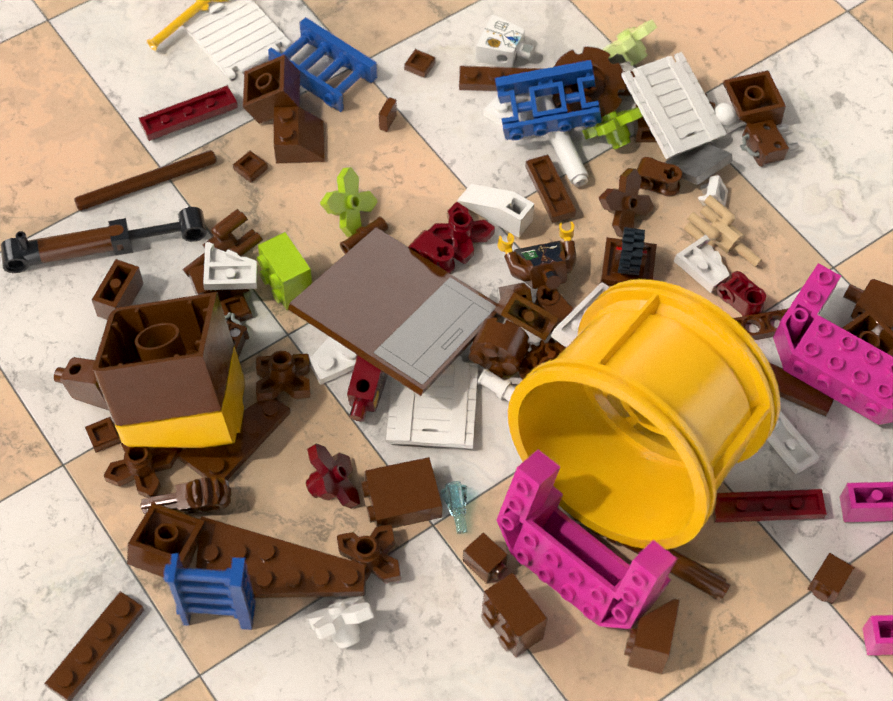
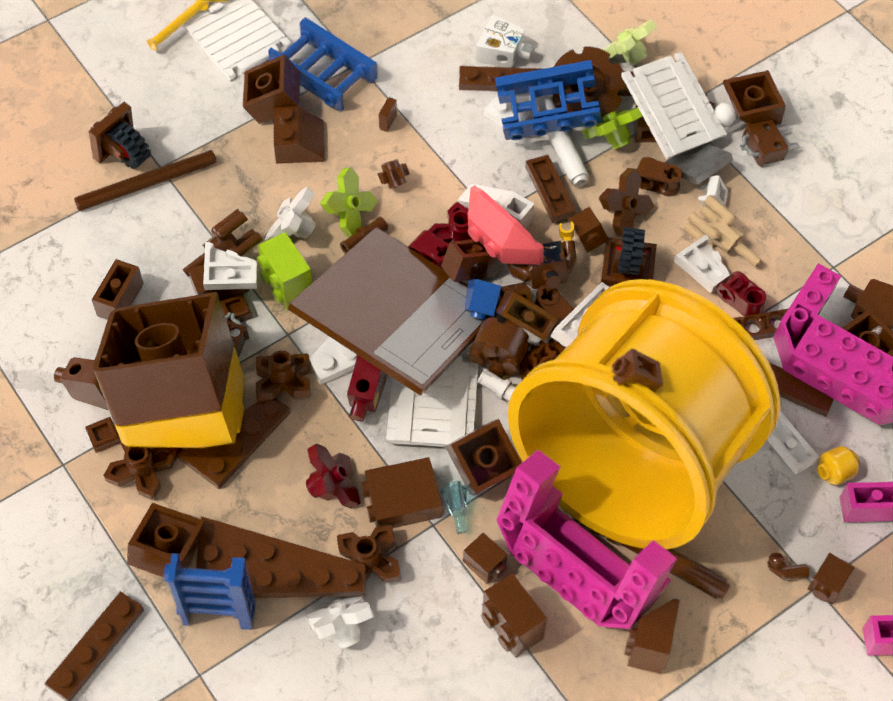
black piece [1,207,207,273] -> none
dark red plate [138,85,238,141] -> none
reddish brown gear [140,477,232,515] -> none
reddish brown tile [233,151,268,183] -> none
reddish brown tile [404,49,436,78] -> none
dark red plate [713,489,827,523] -> none
none -> plate [89,101,151,169]
none -> white plant [264,187,316,241]
none -> reddish brown gear [377,159,410,189]
none -> reddish brown brick [441,239,501,282]
none -> reddish brown brick [445,419,522,495]
none -> blue slope [465,279,501,320]
none -> coral wedge [468,185,544,265]
none -> reddish brown brick [568,207,609,253]
none -> reddish brown bracket [612,348,663,392]
none -> reddish brown arm [767,552,810,581]
none -> yellow head [817,446,860,485]

